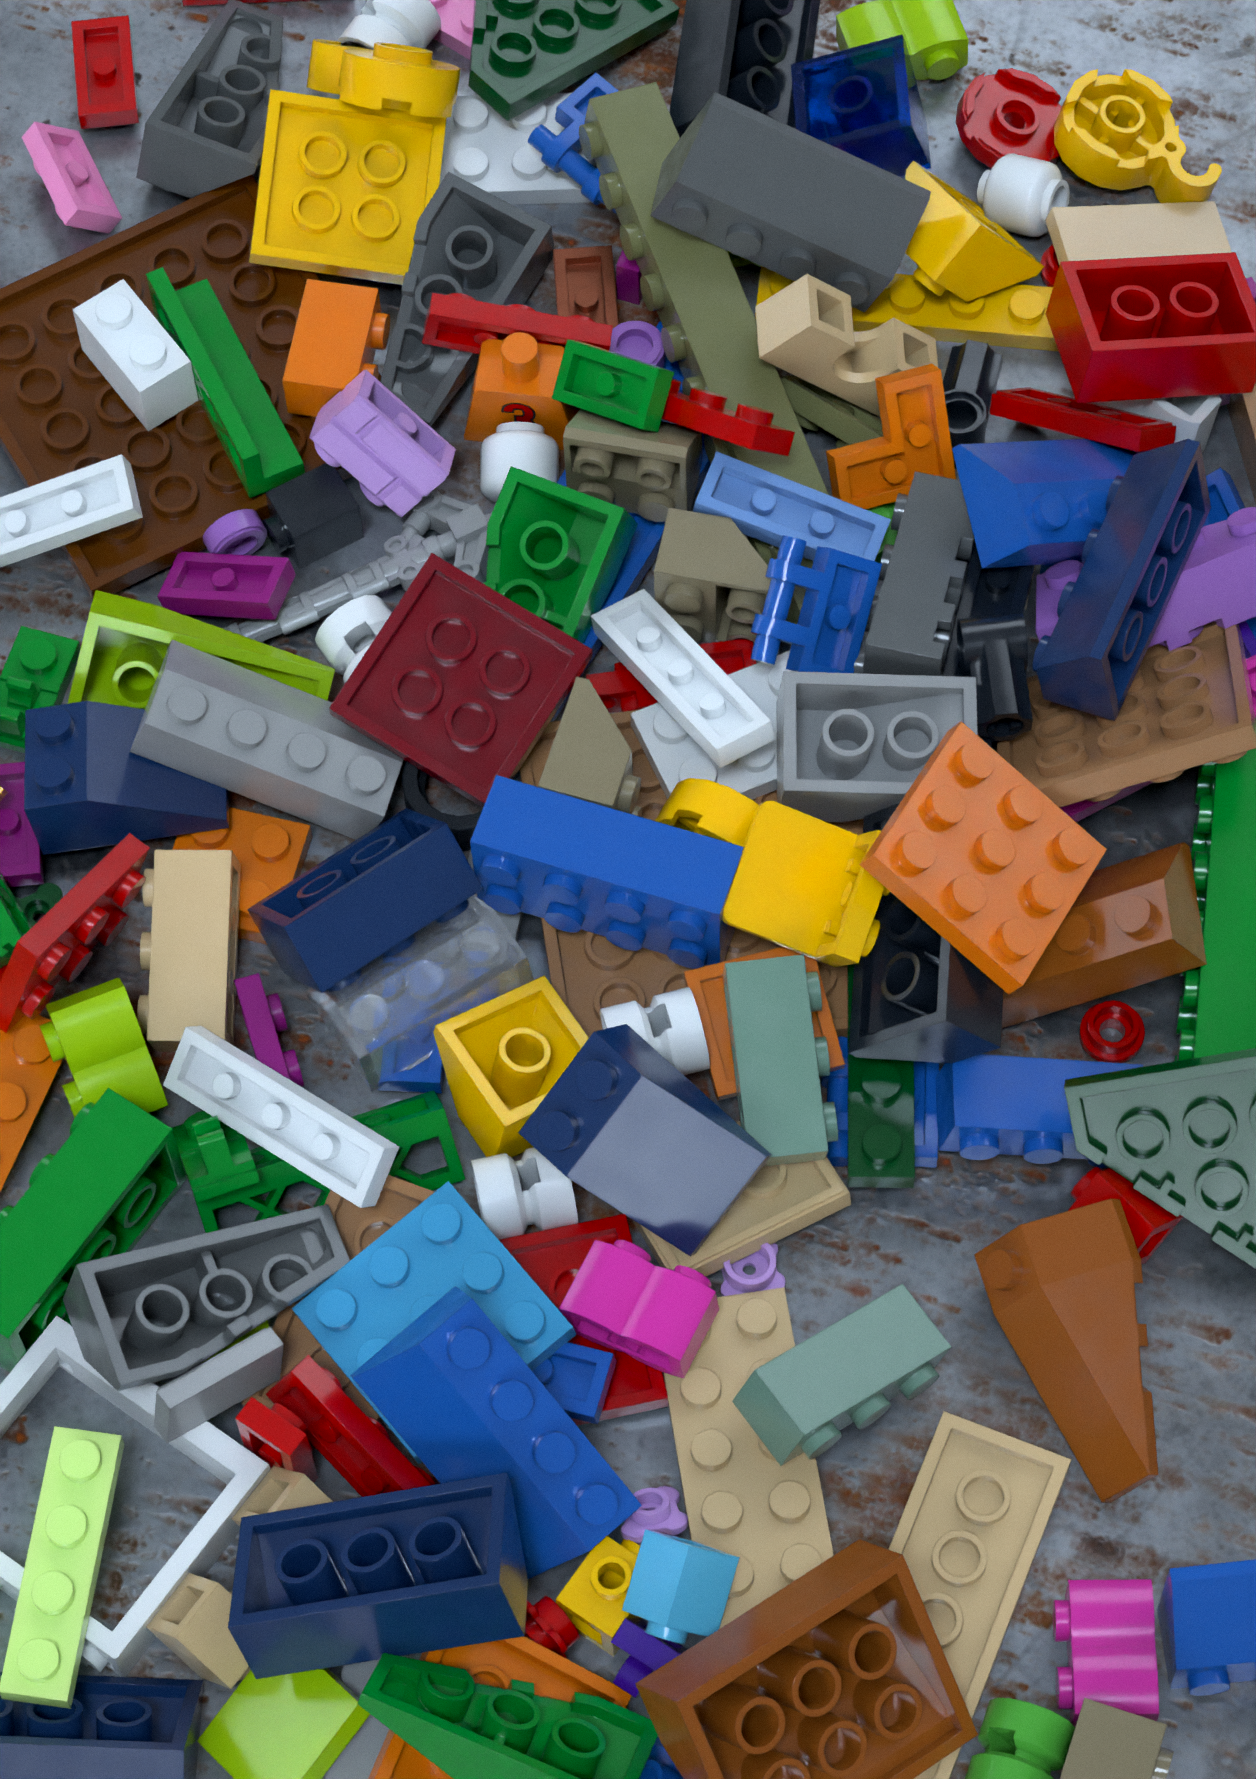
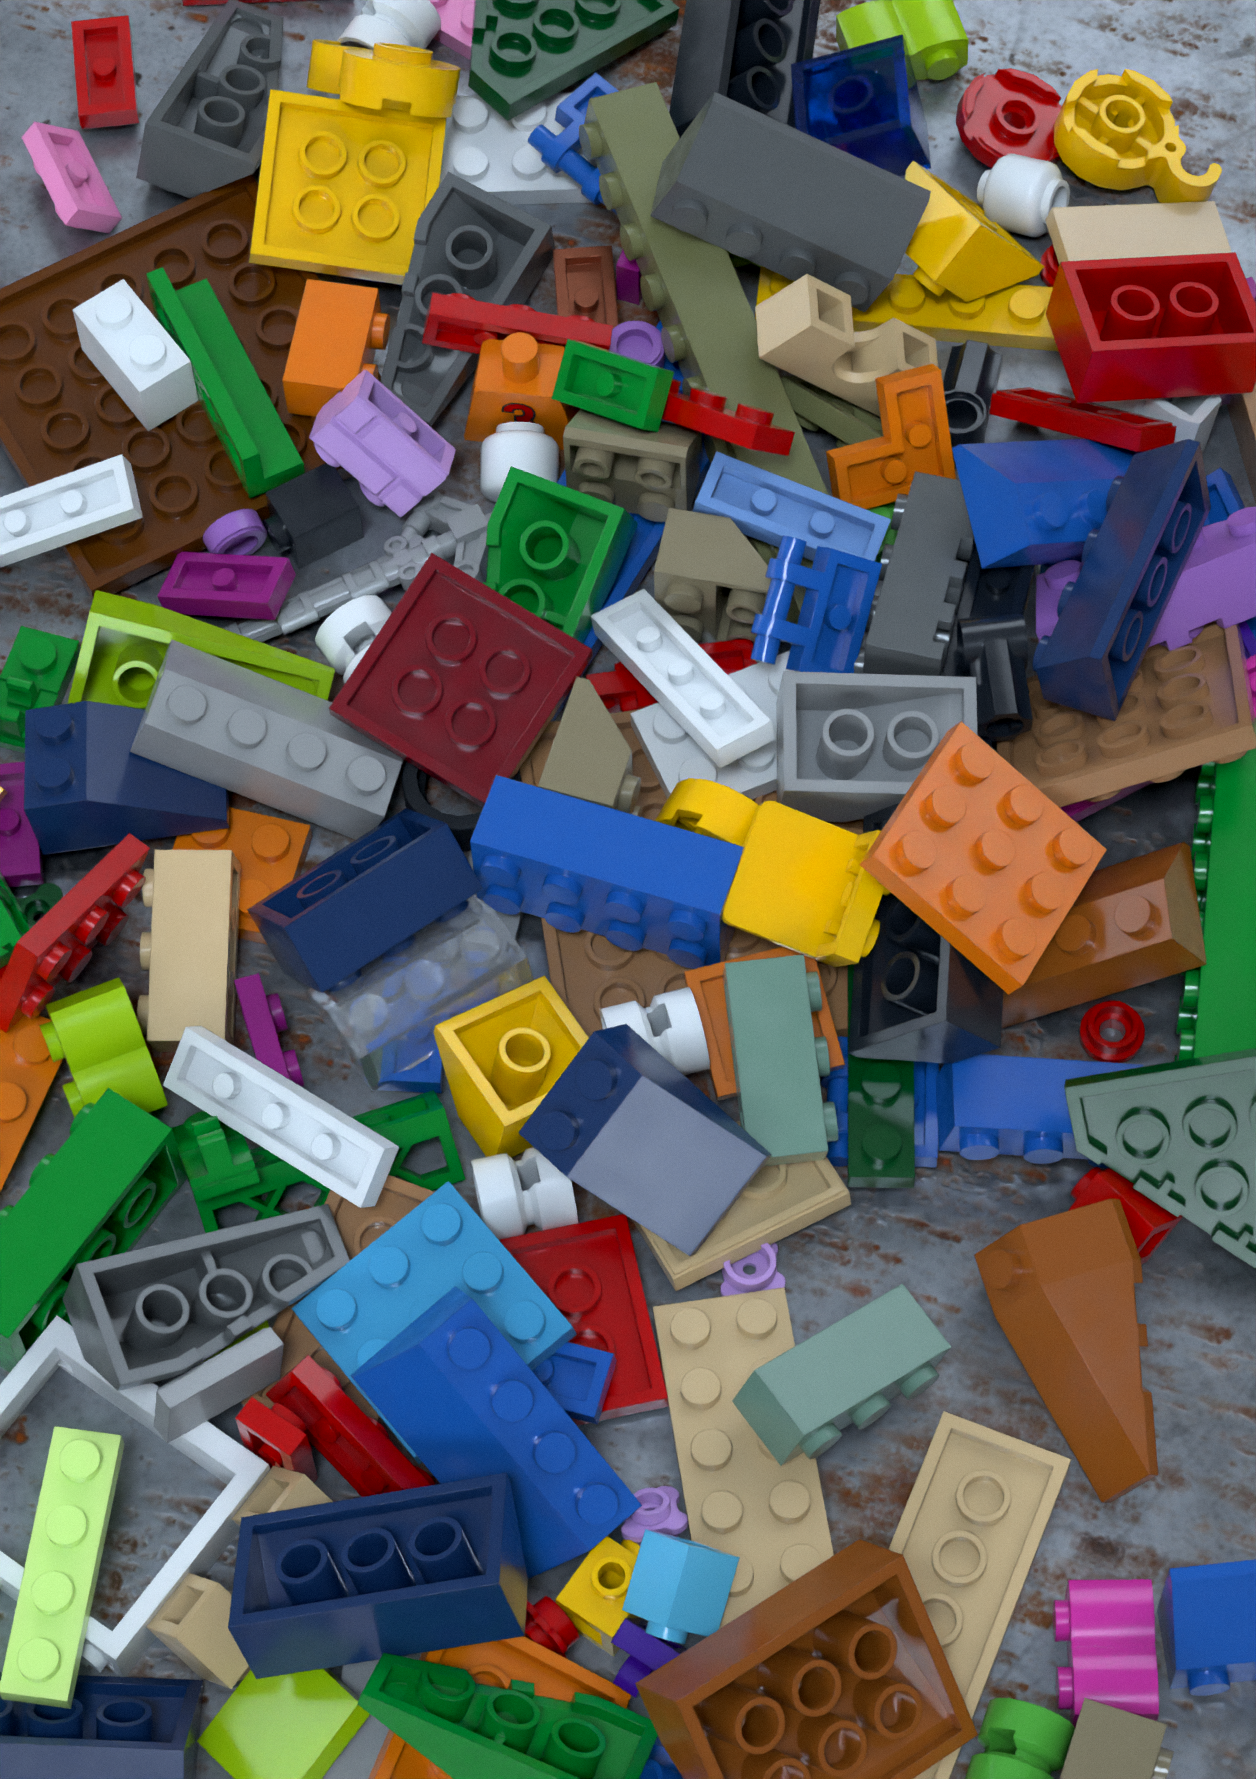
dark pink brick [559,1240,719,1378] -> none

